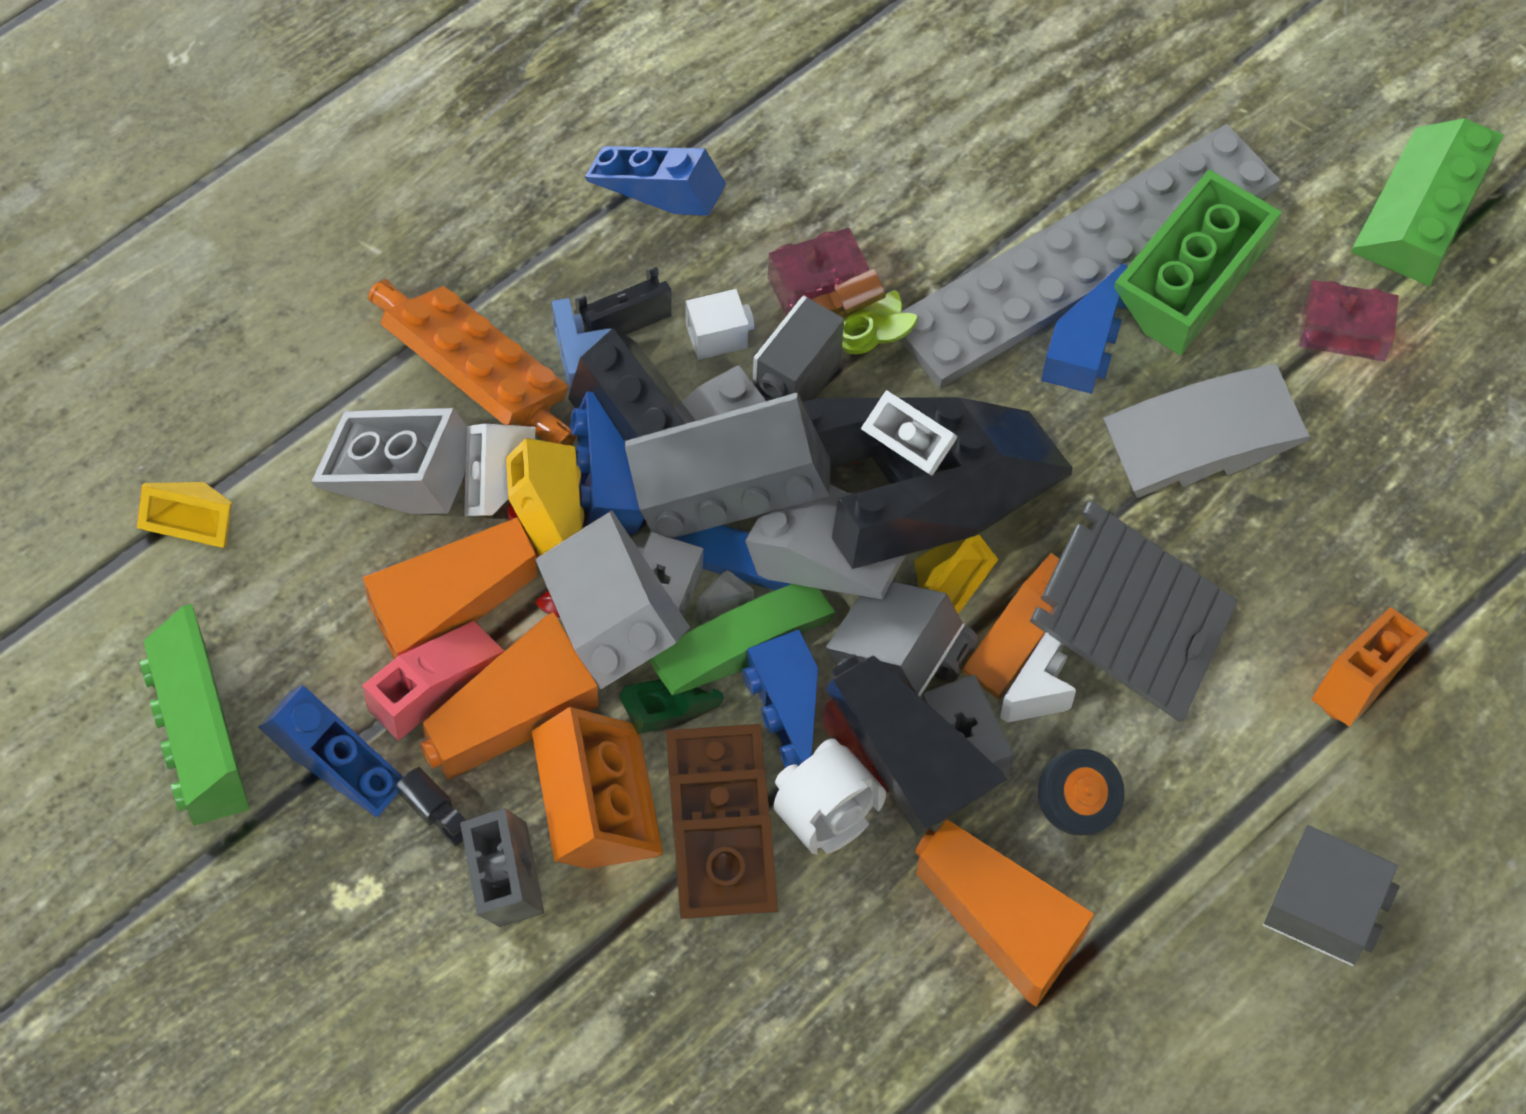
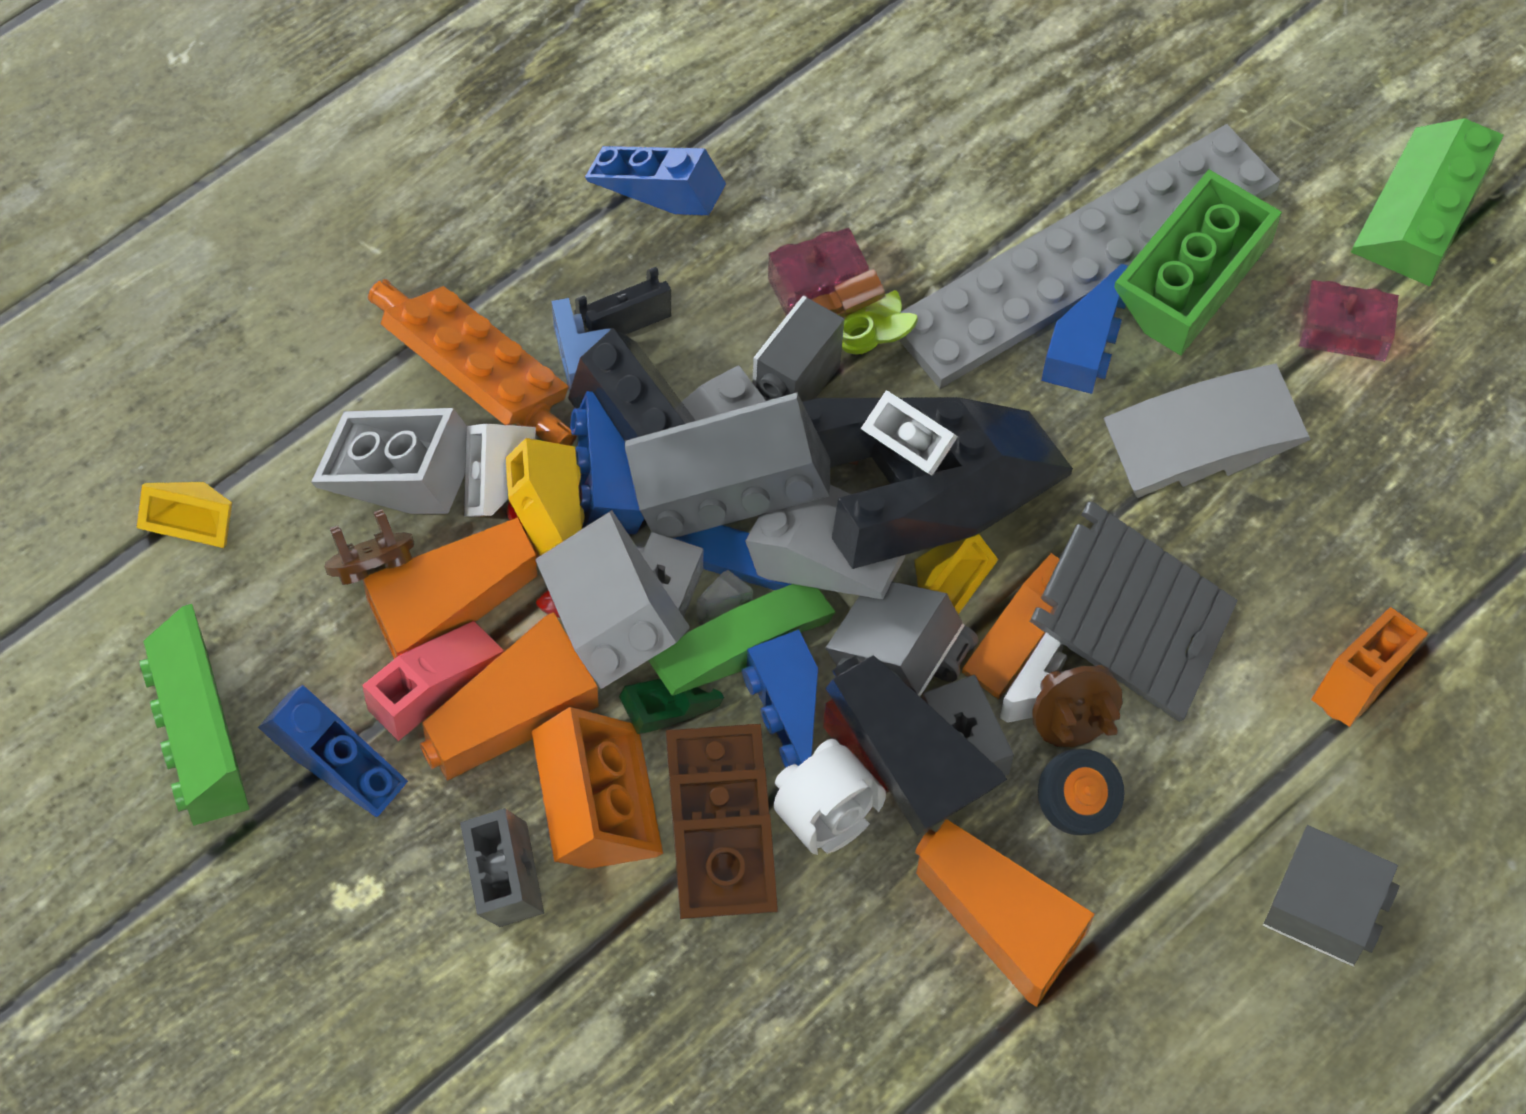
black bar [396,767,466,847] -> none
white brick [686,289,754,360] -> none
none -> reddish brown plate [324,509,415,585]
none -> reddish brown plate [1032,665,1123,747]

